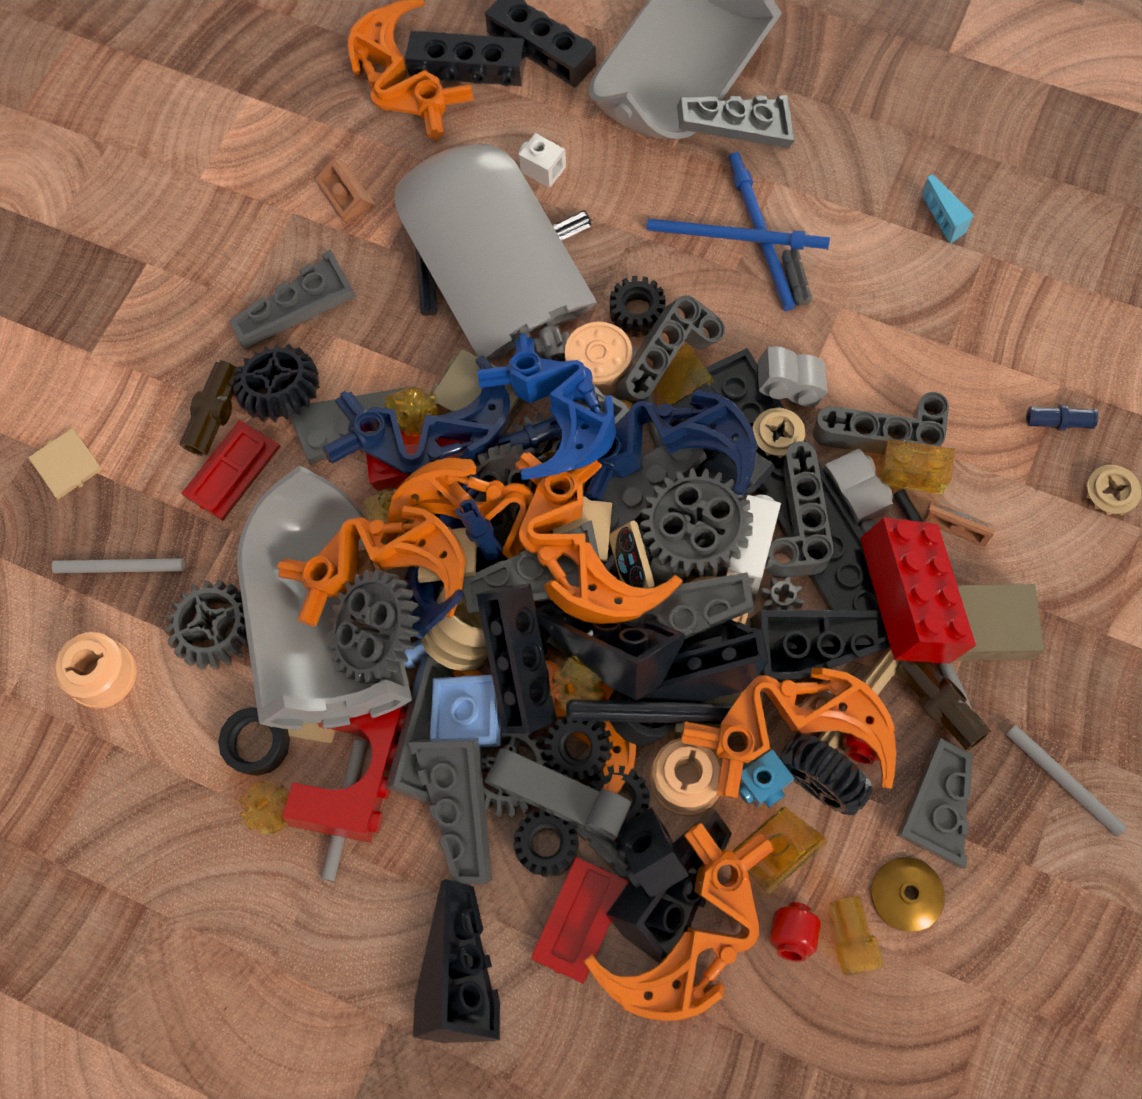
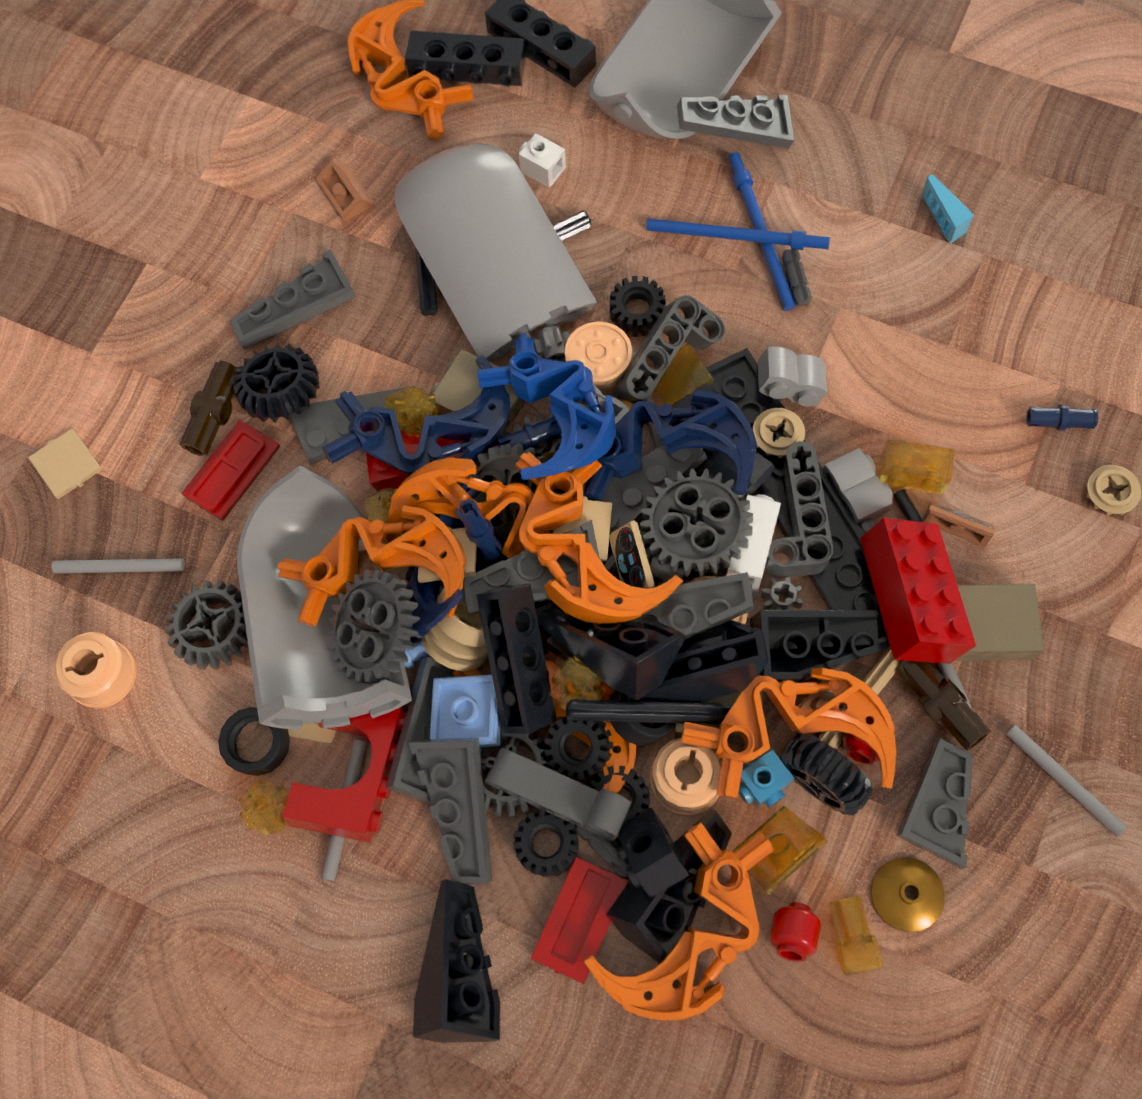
dark grey beam [813,392,949,461] -> none

